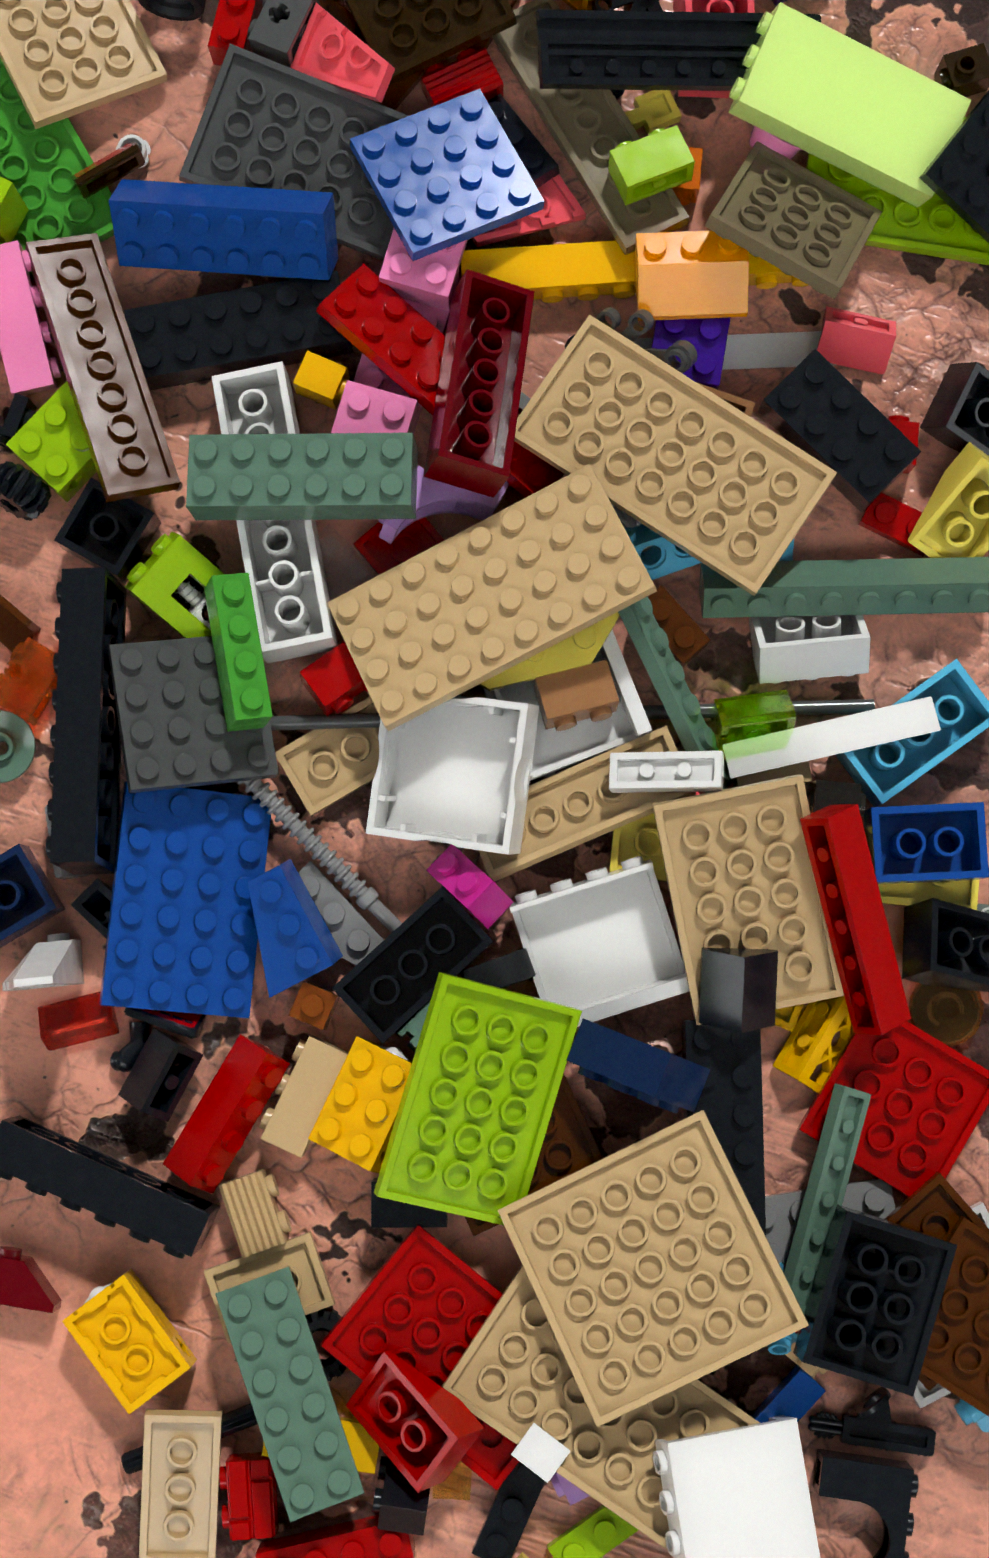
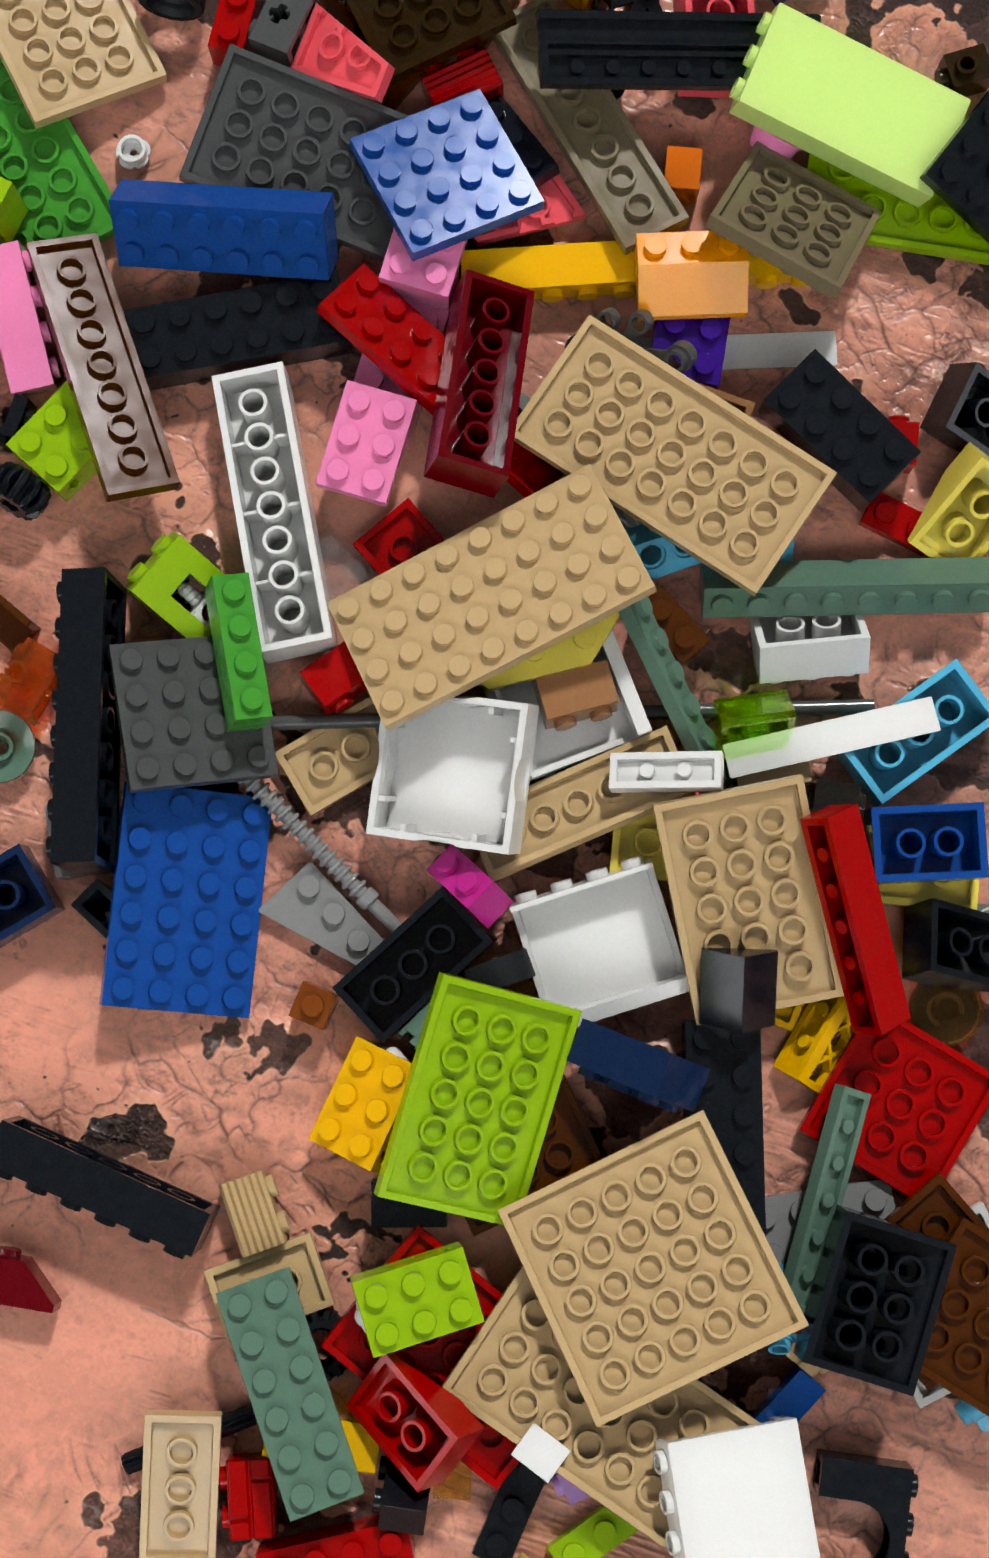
white wedge [2,933,84,991] -> none
clear red slope [38,991,119,1051] -> none
black brick [54,478,161,584] -> none
yellow piece [62,1268,197,1414] -> none
dark brown slope [71,142,145,198] -> none
black arm [110,1022,148,1072] -> none
black brick [118,1028,203,1122] -> none
black slope [124,1007,207,1039] -> none
red brick [163,1034,290,1194] -> none
sand green brick [186,433,418,521] -> none
blue wedge [248,859,343,998] -> none
tan brick [259,1035,349,1158] -> none
yellow brick [293,350,350,409] -> none
lavender arch [378,465,509,544] -> none
lime brick [608,125,695,206] -> none
light yellow plate [625,90,682,135] -> none
black piece [808,1387,936,1457] -> none
coral panel [817,306,896,375] -> none
none -> lime piece [349,1241,485,1358]

